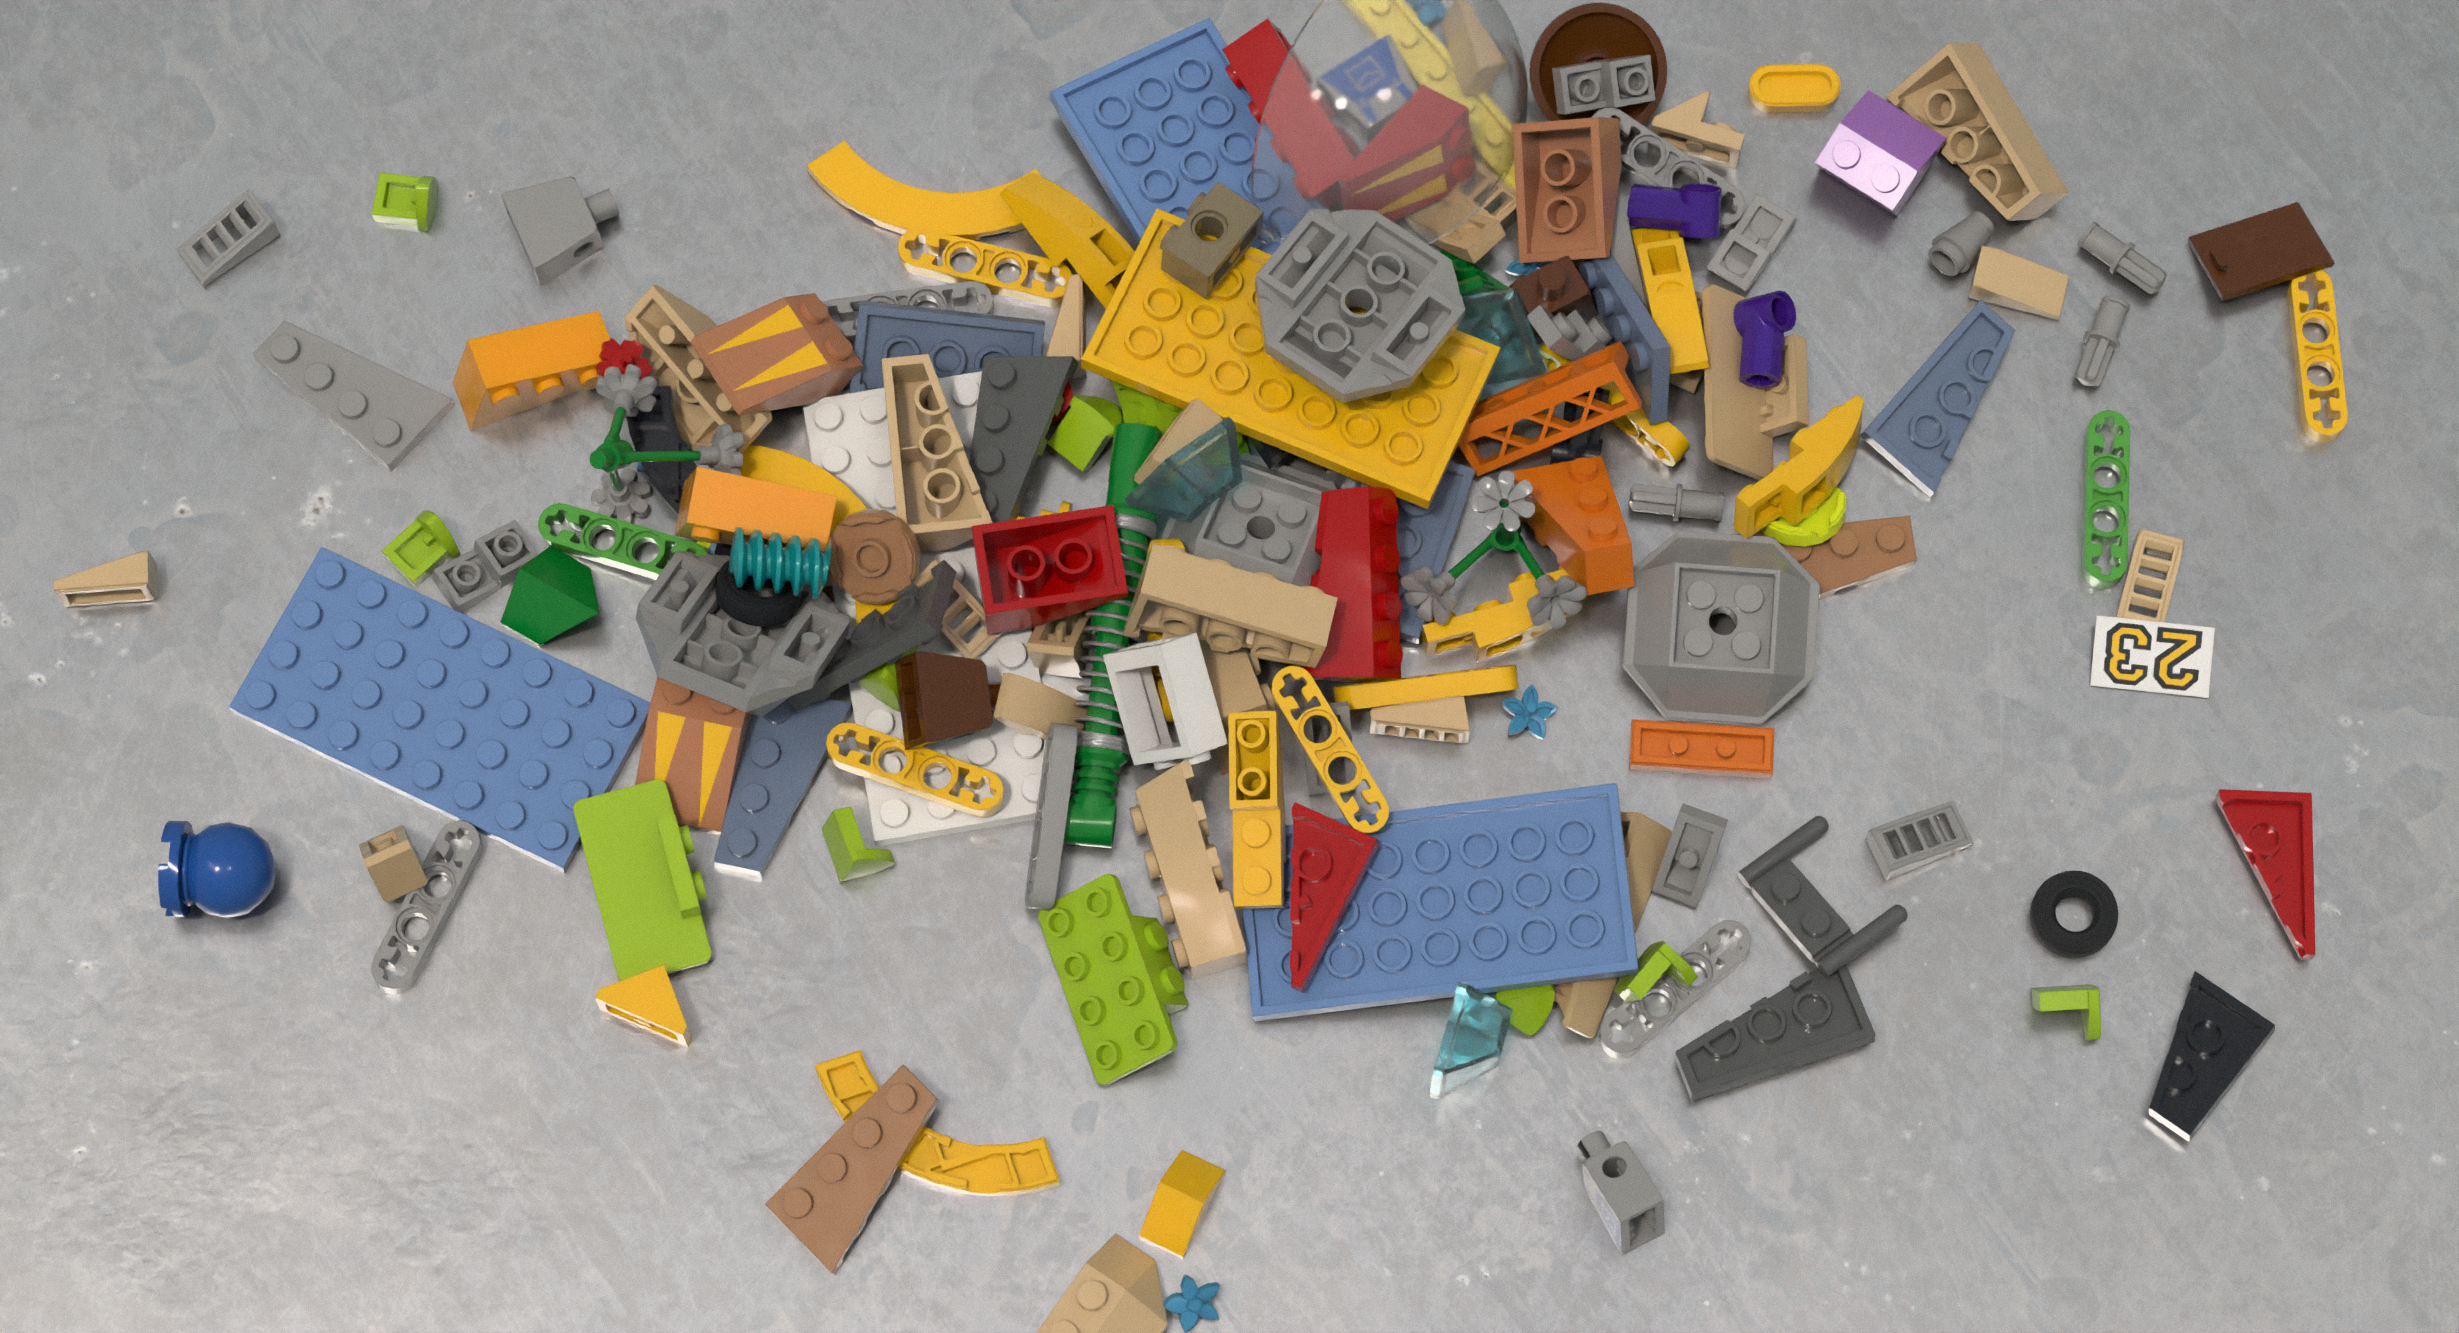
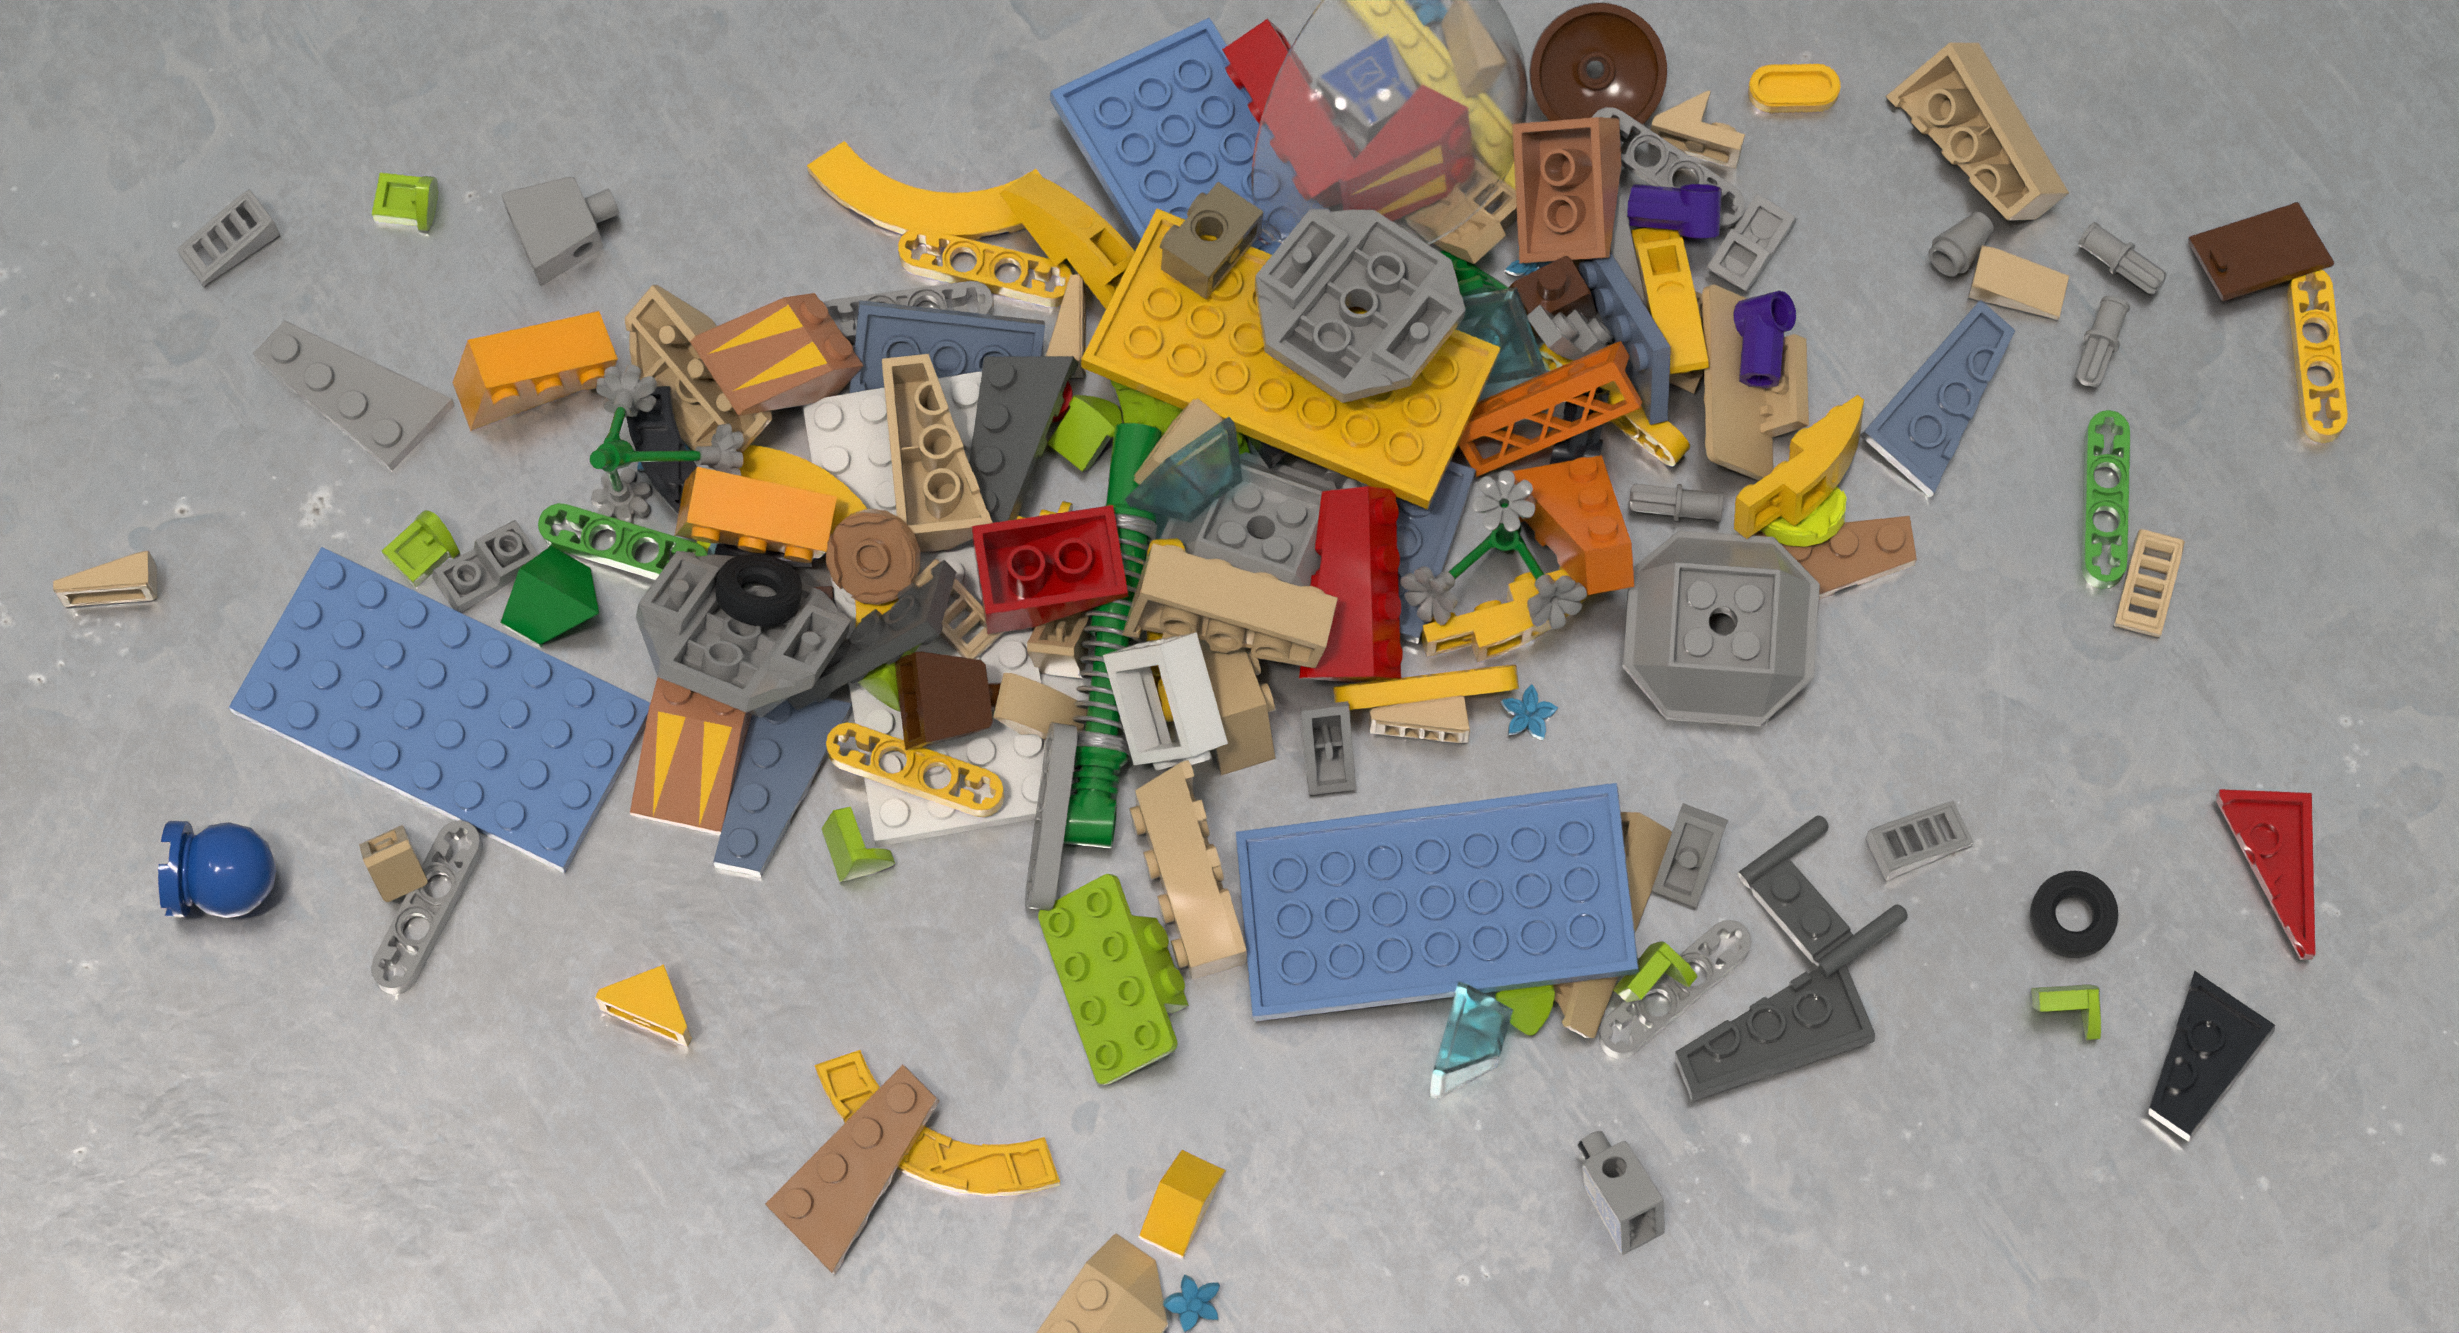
lime bracket [573,779,712,981] -> none
red plant [595,338,653,380] -> none
teal piece [729,527,832,599] -> none
yellow slope [1228,711,1286,909] -> none
yellow beam [1271,666,1389,835] -> none
red wing [1290,802,1379,993] -> none
light grey slope [1552,54,1655,114] -> none
orange tile [1629,719,1775,778] -> none
medium lavender slope [1815,90,1947,217] -> none
sticker [2090,615,2215,698] -> none

